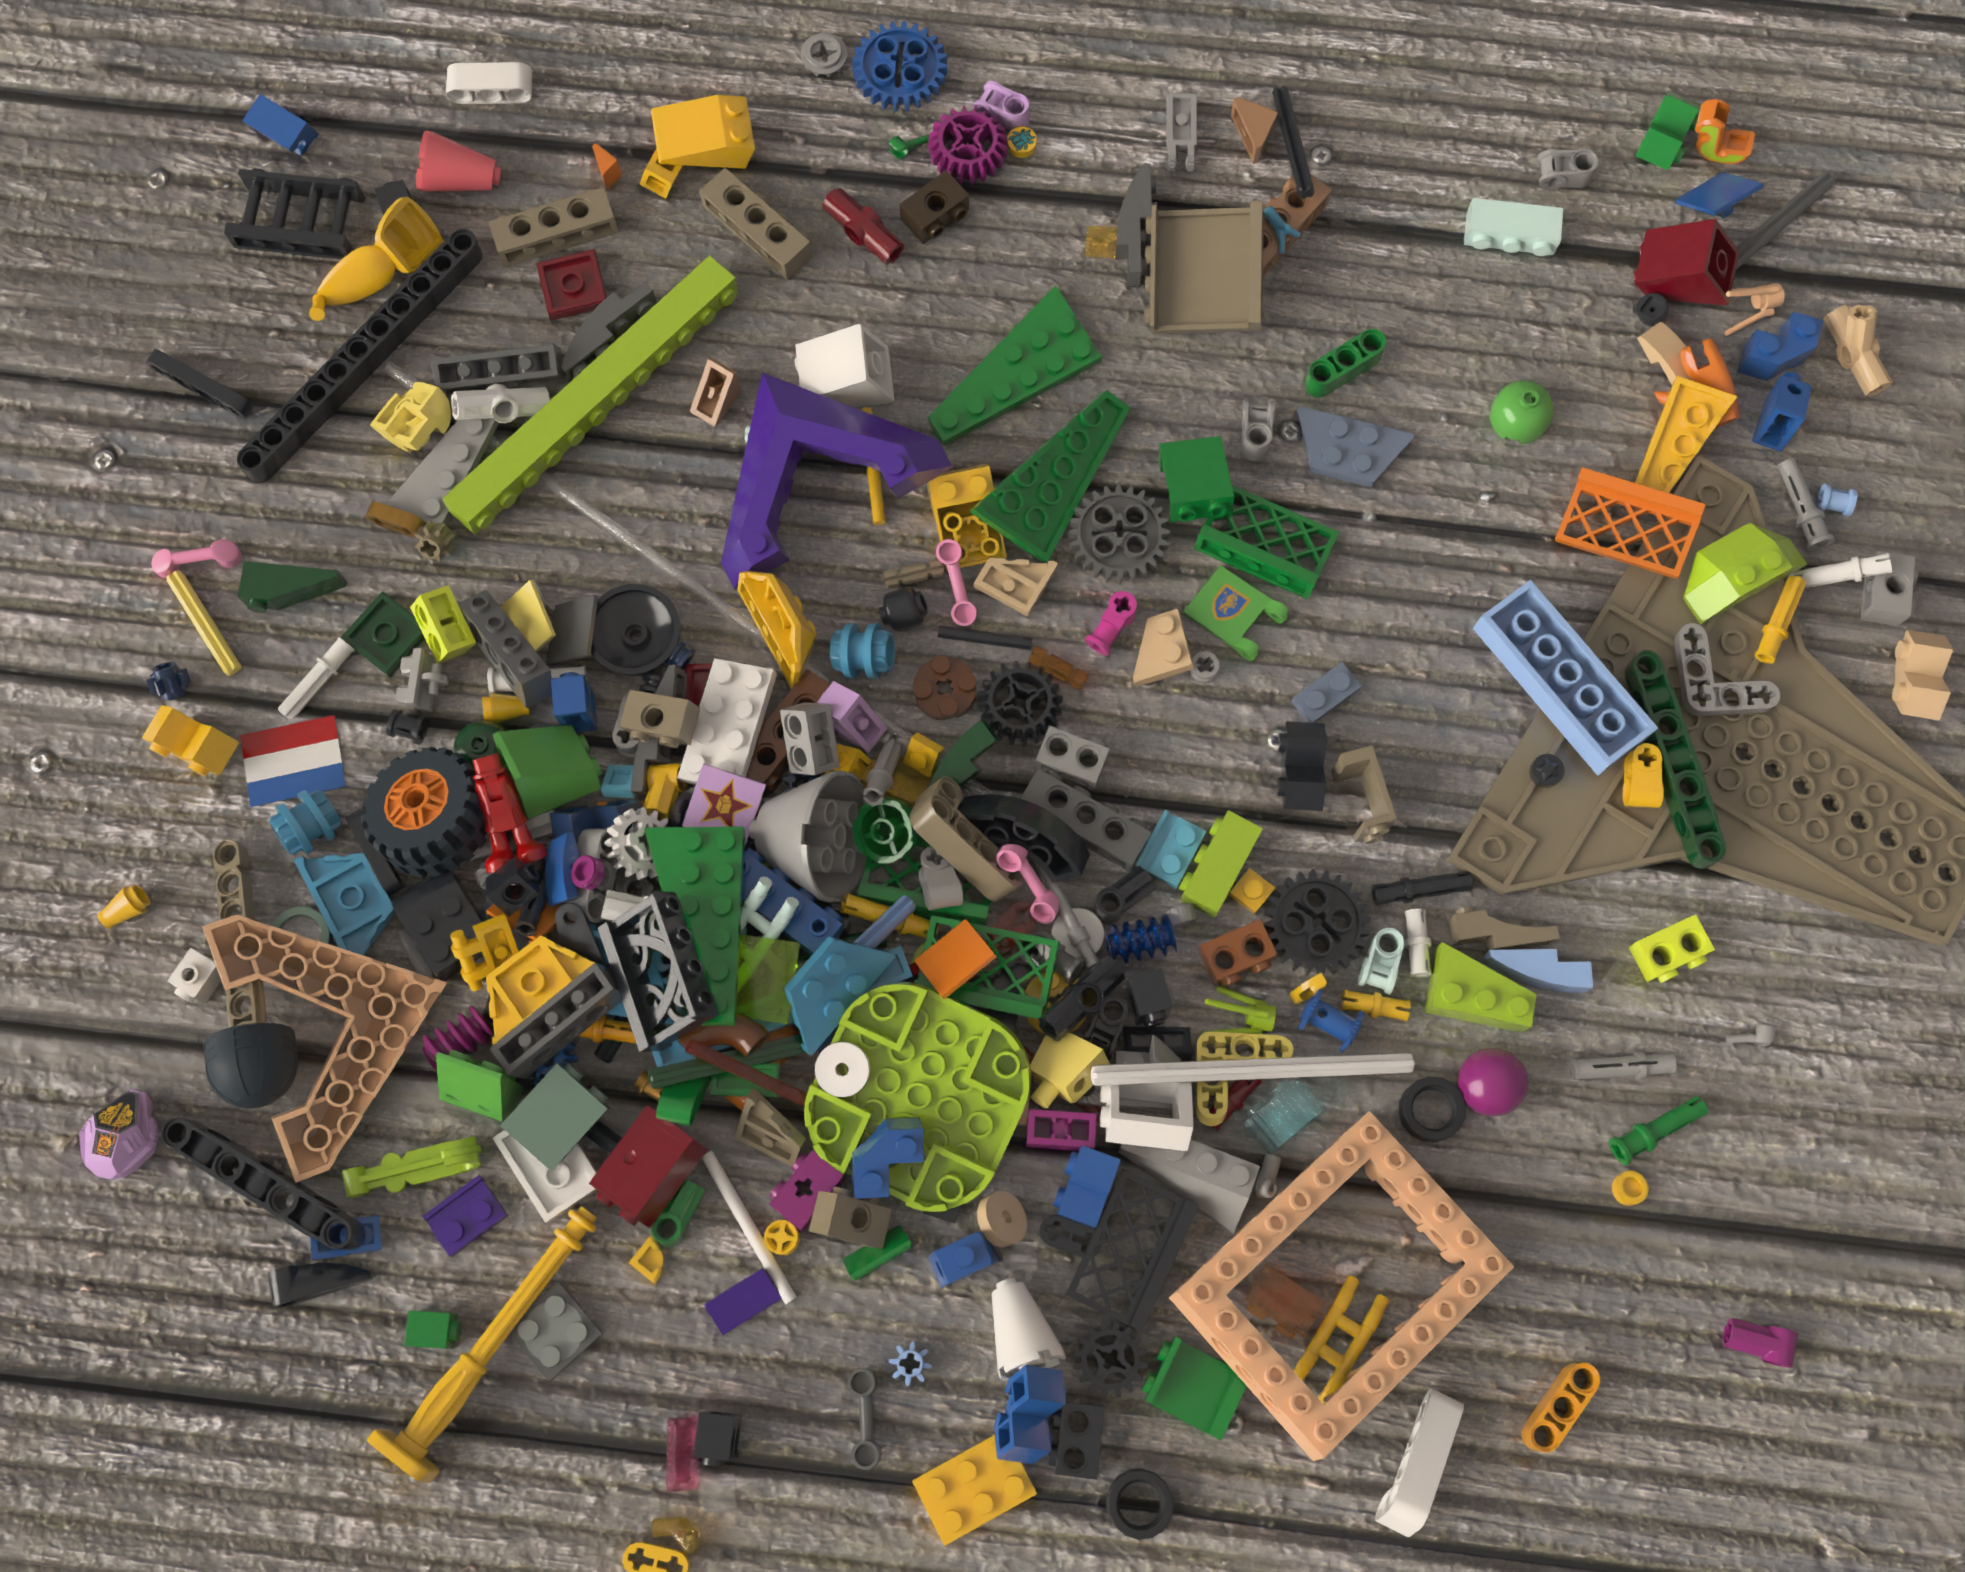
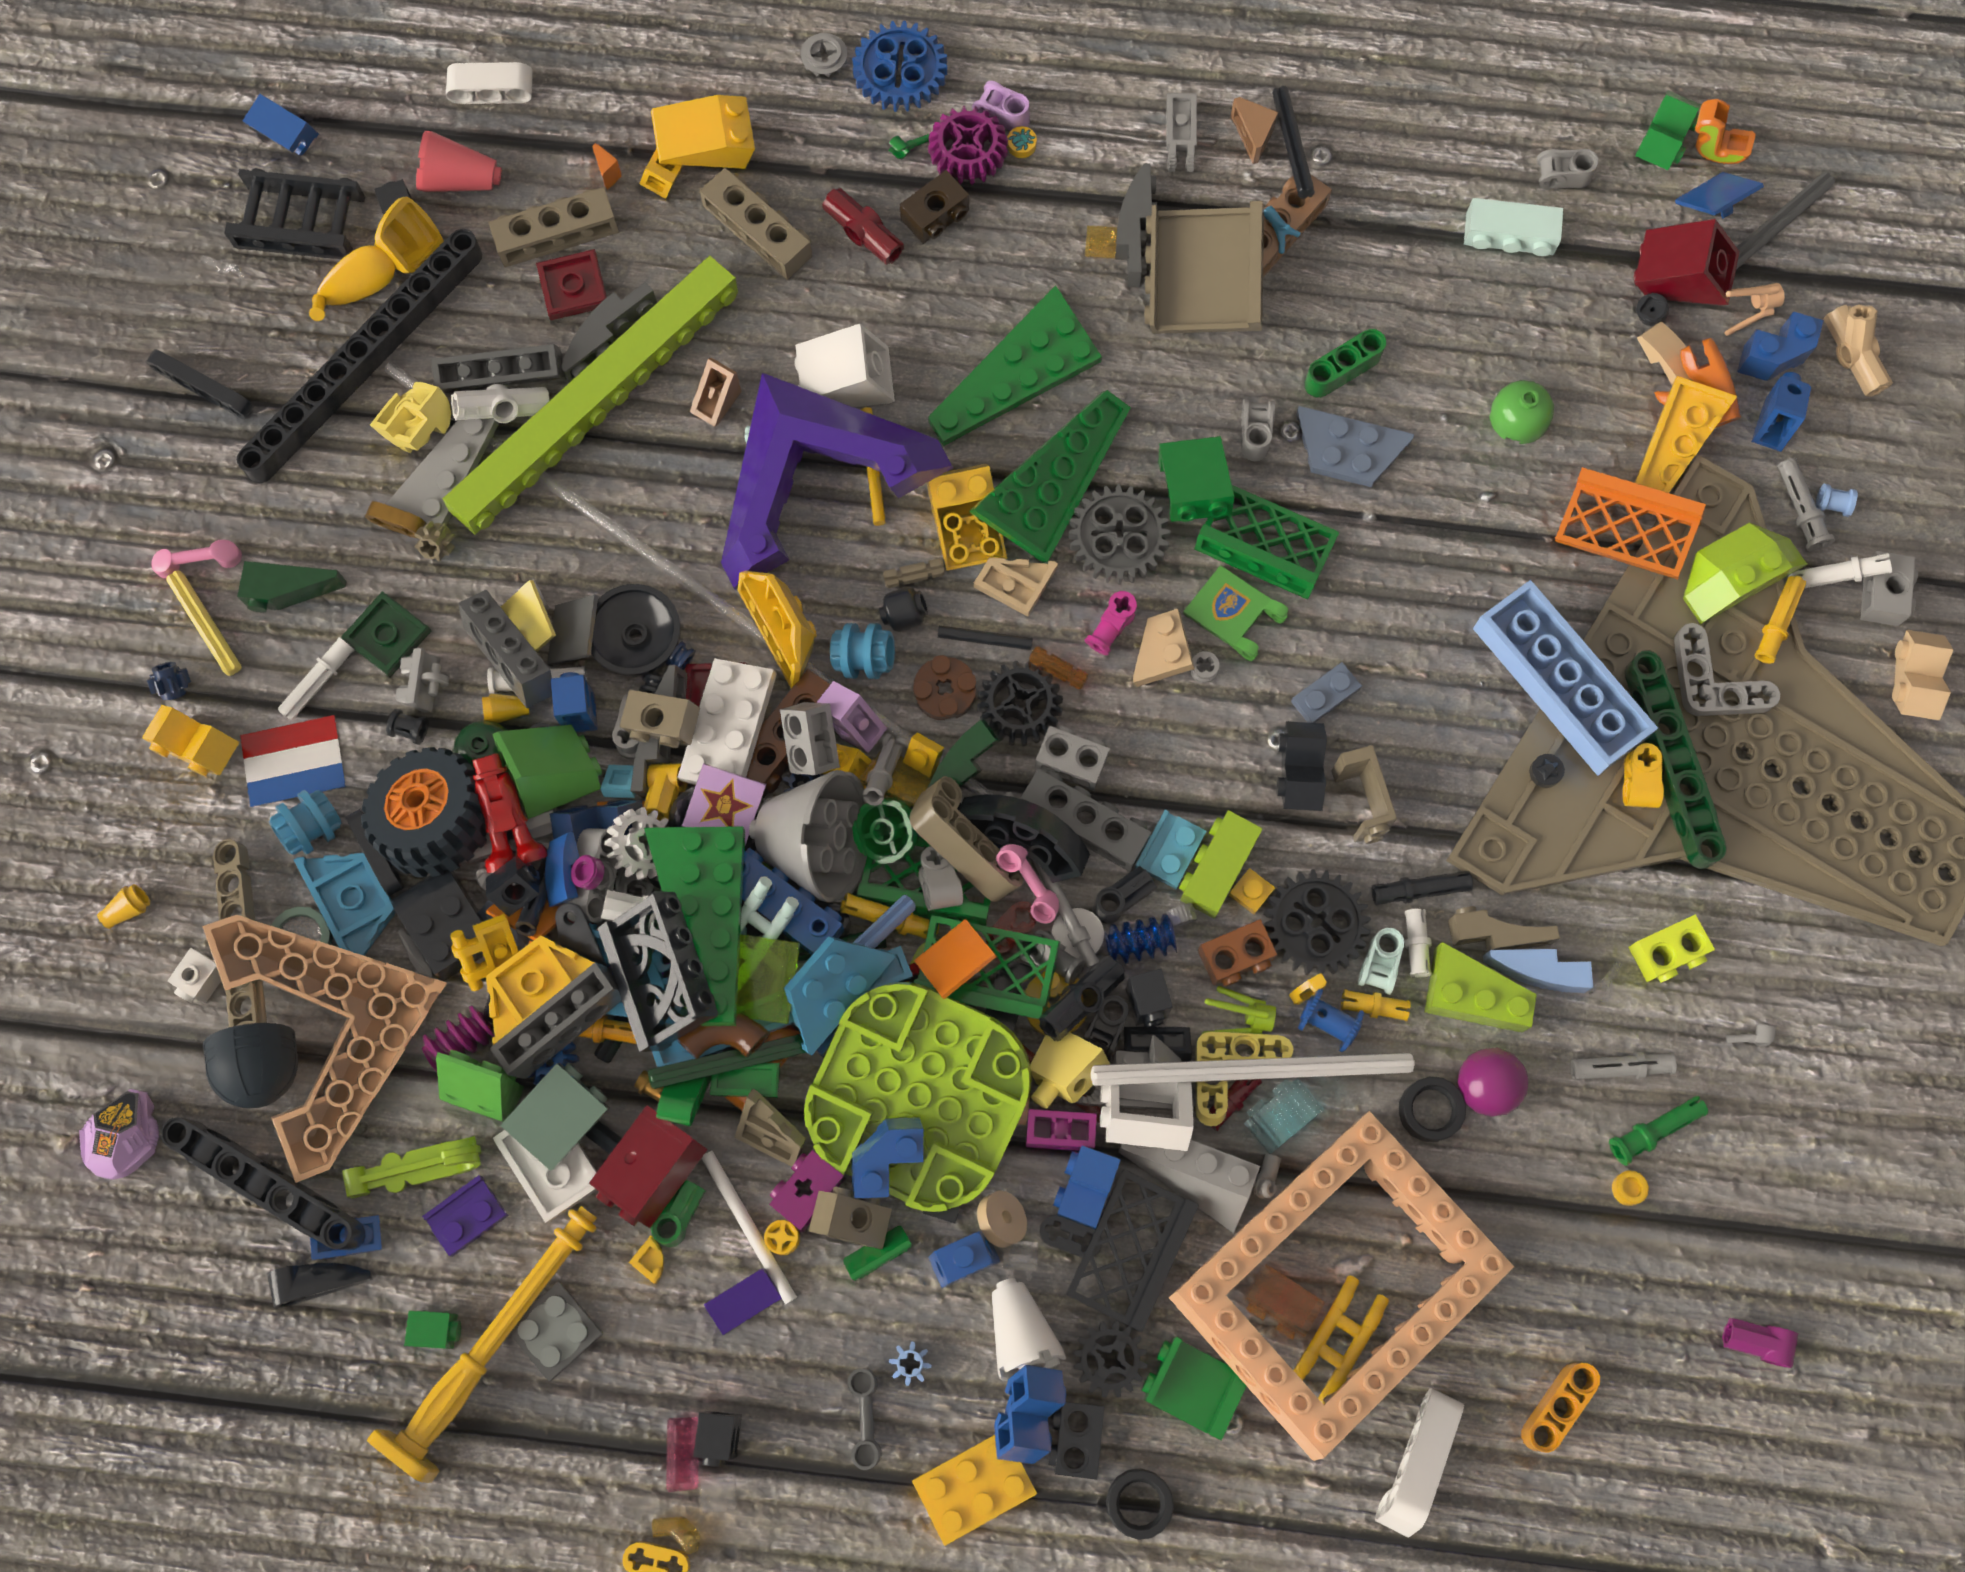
neon yellow brick [410,585,476,664] -> none
clear red bar [685,1039,807,1106] -> none
white piece [815,1041,871,1097] -> none
bright pink bar [936,539,977,626] -> none
none -> clear hand [201,255,244,281]

